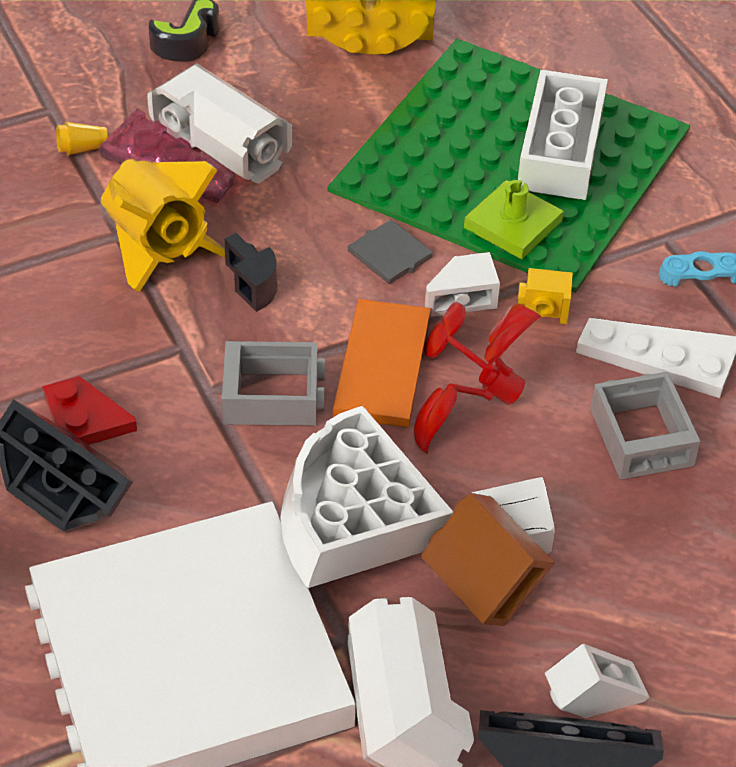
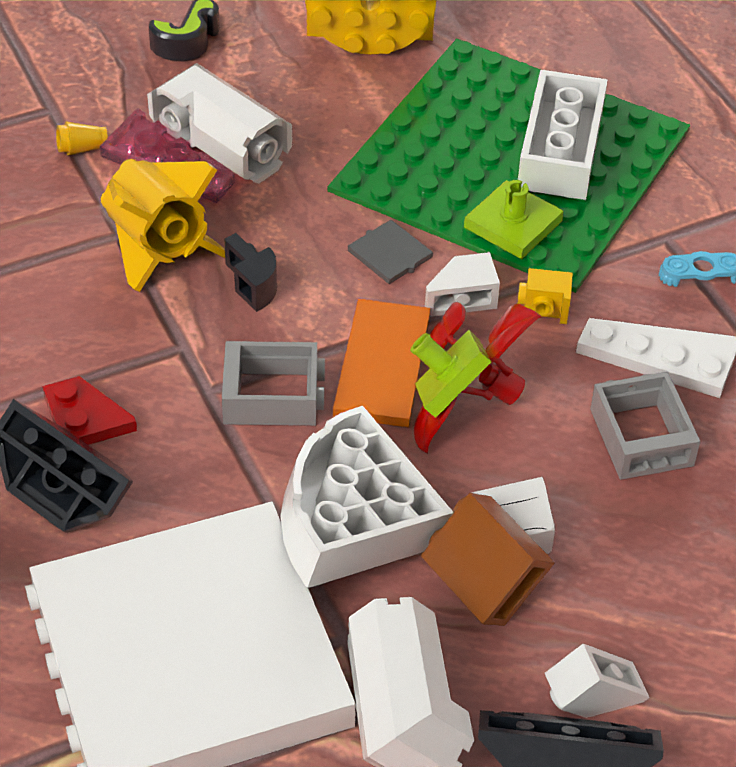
none -> lime tile [410,330,491,418]

